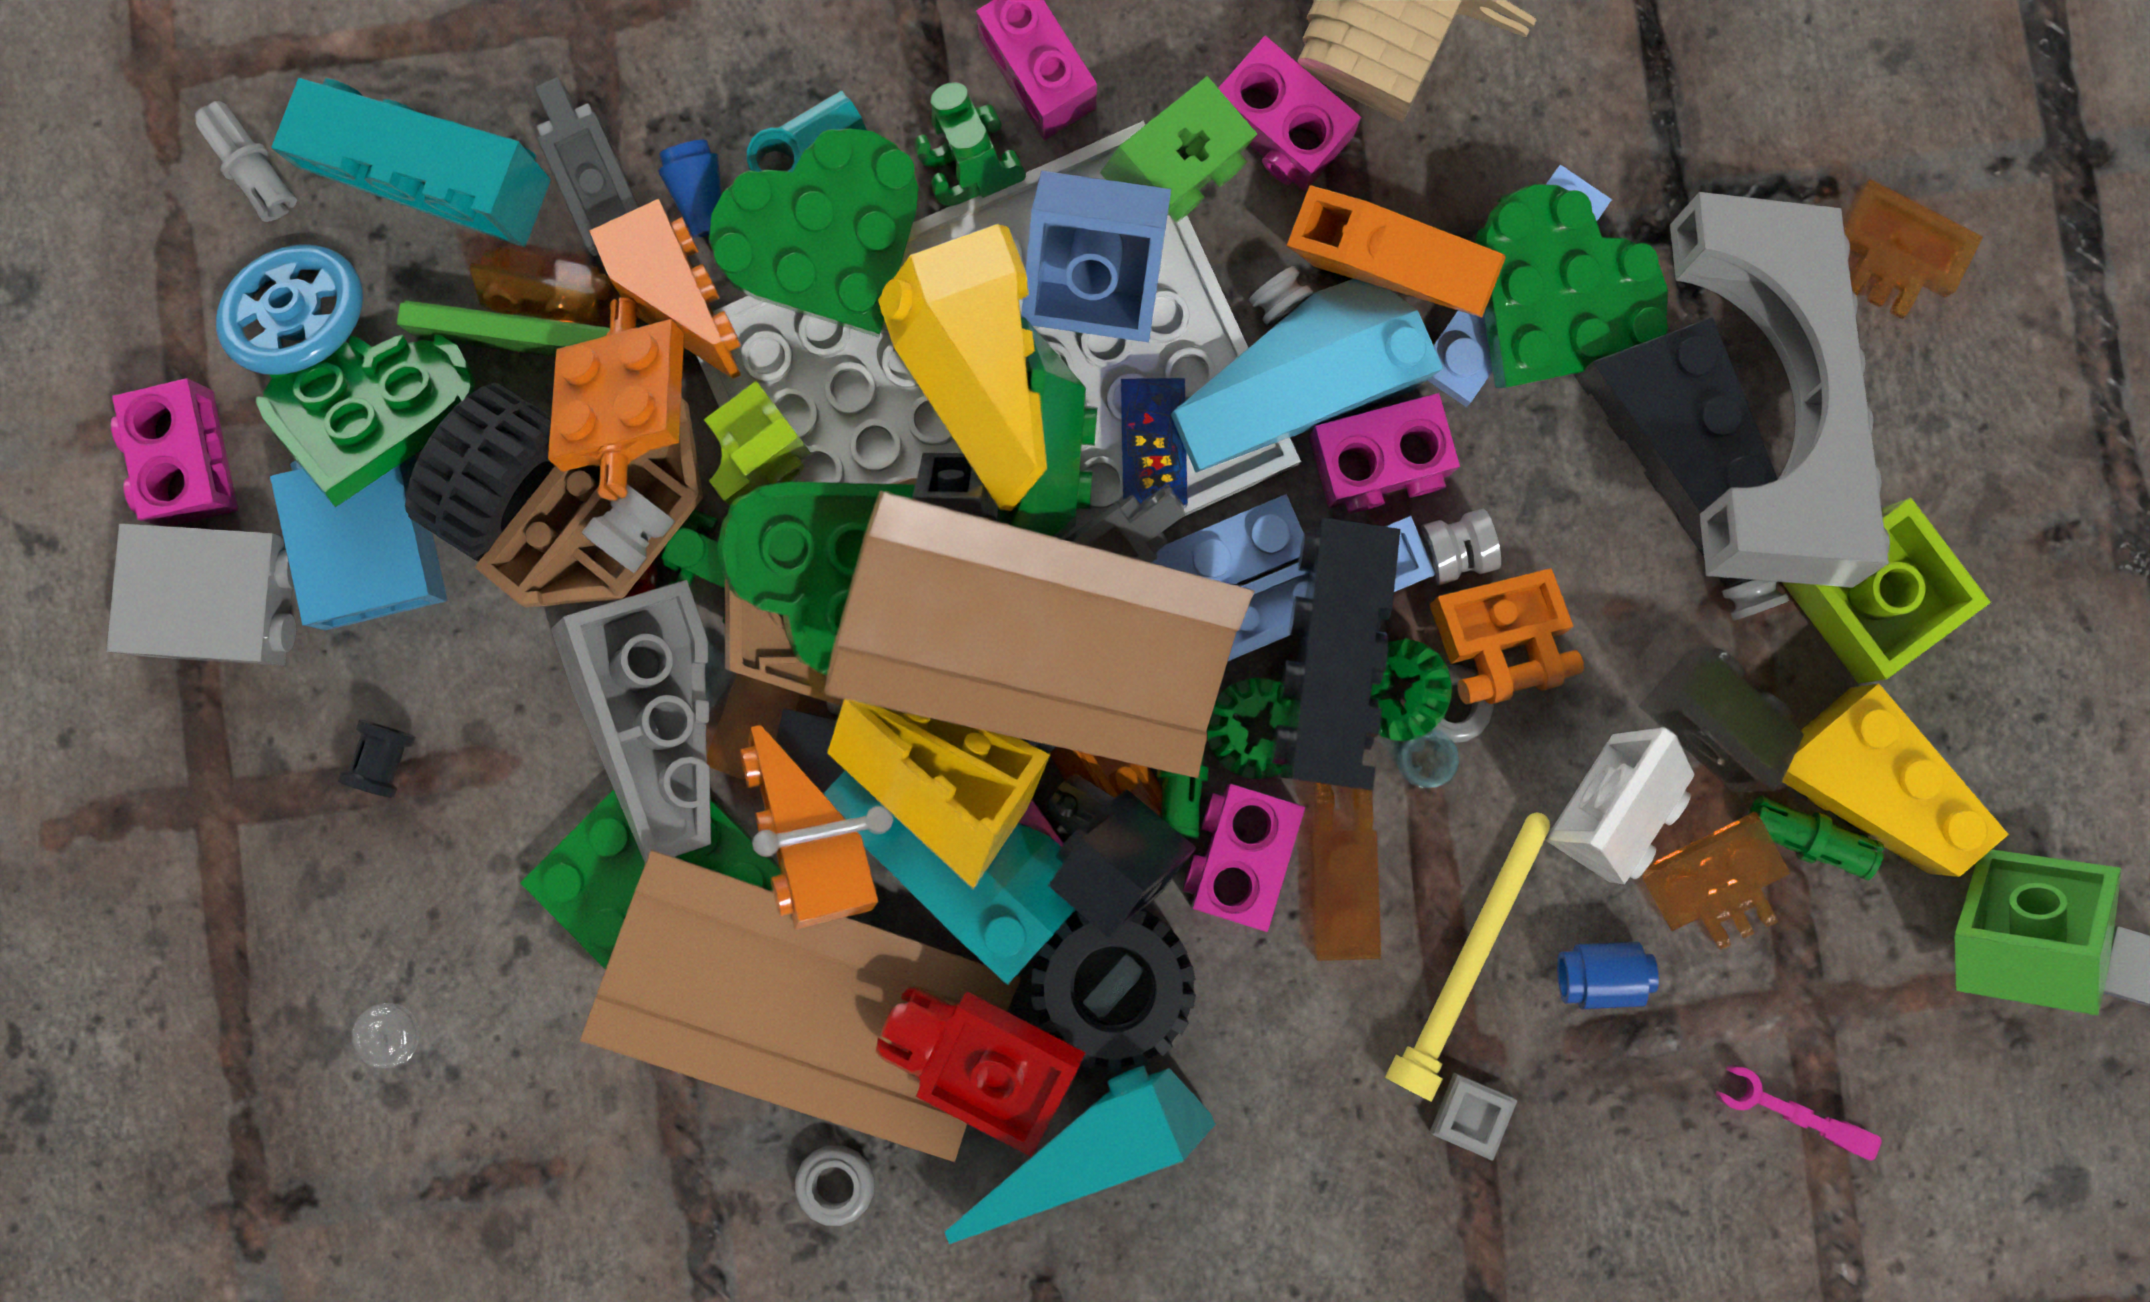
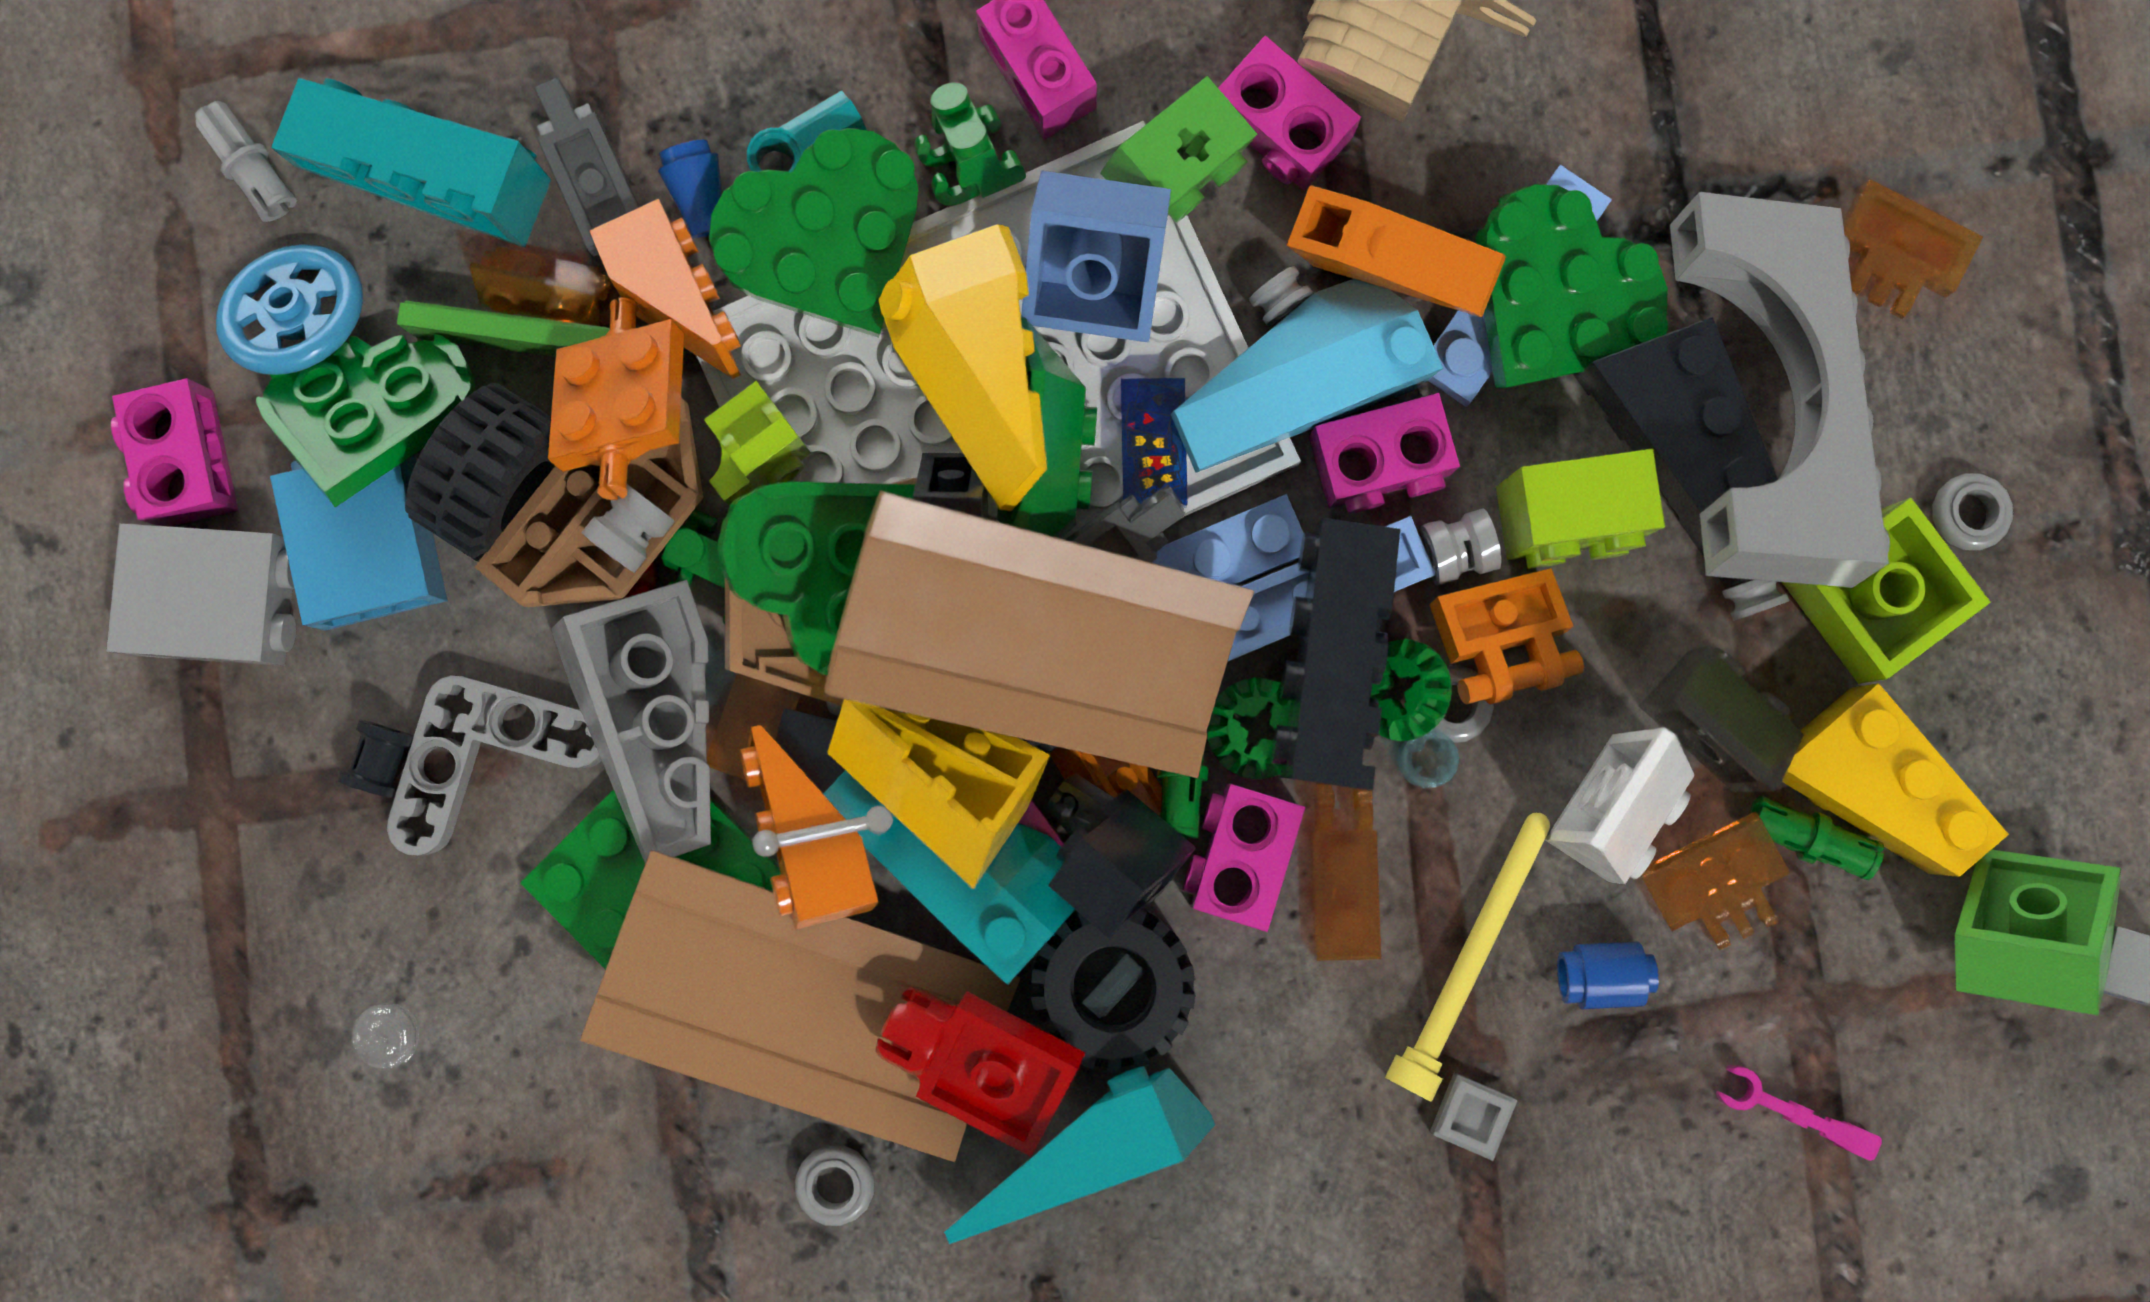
none -> light grey beam [387,675,602,856]
none -> lime brick [1496,449,1665,568]
none -> light grey piece [1932,473,2013,551]

